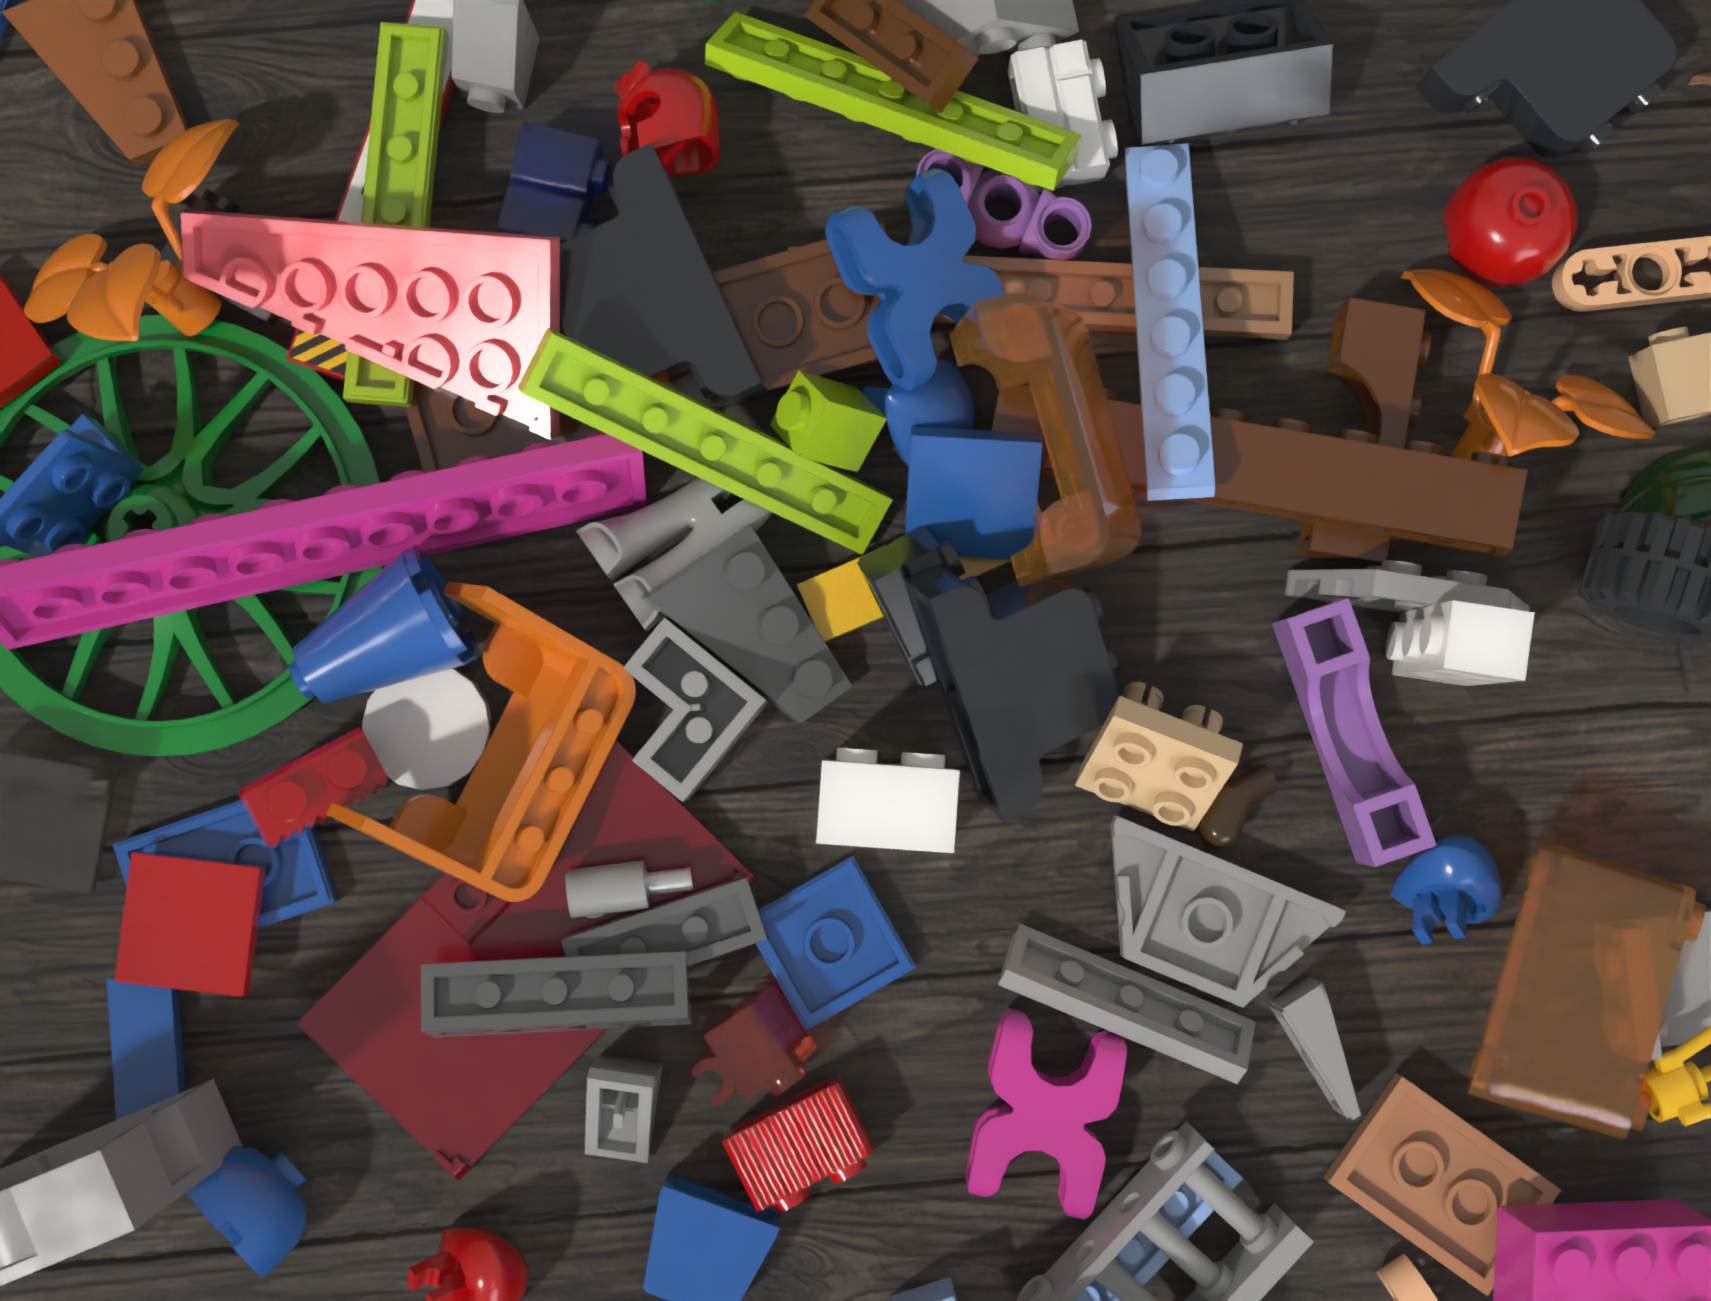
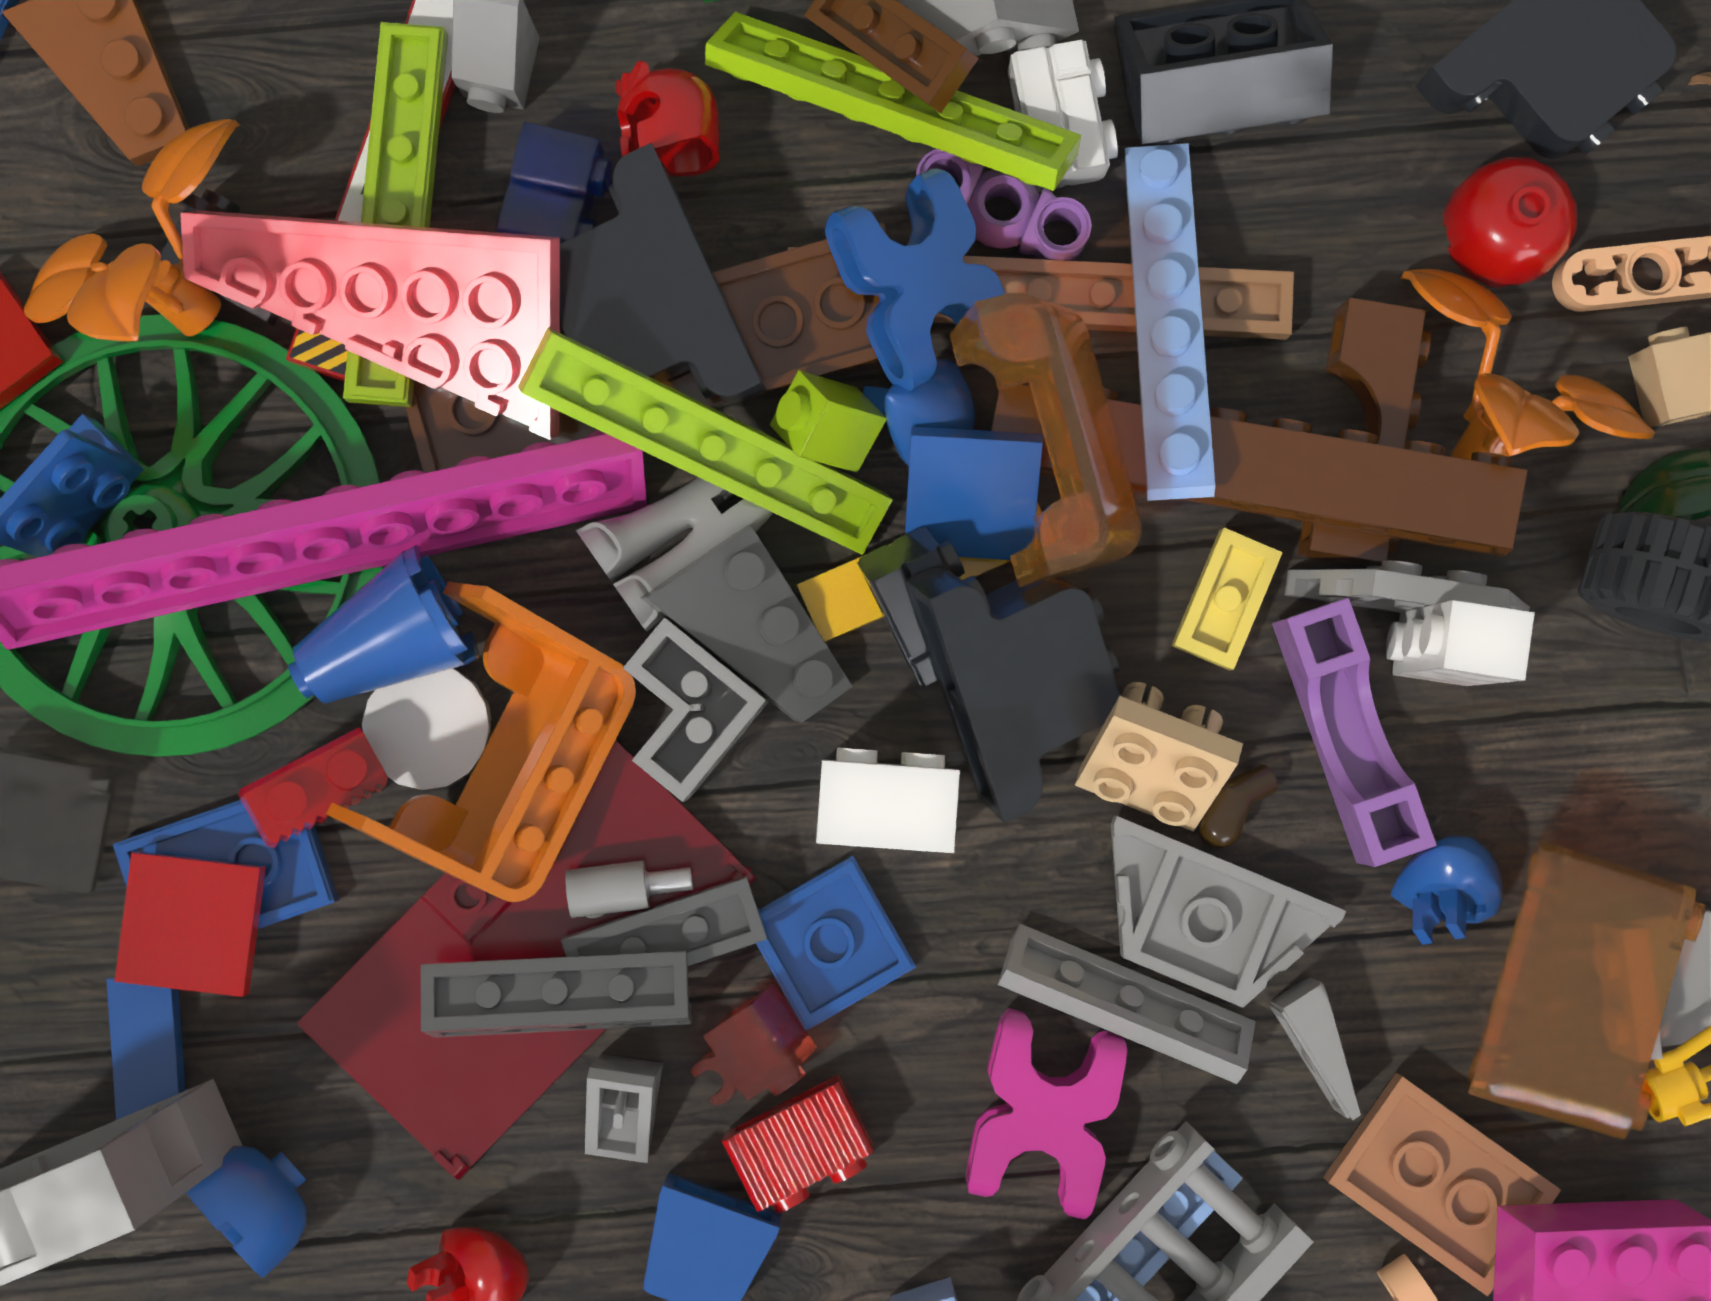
none -> light yellow plate [1171,528,1283,671]

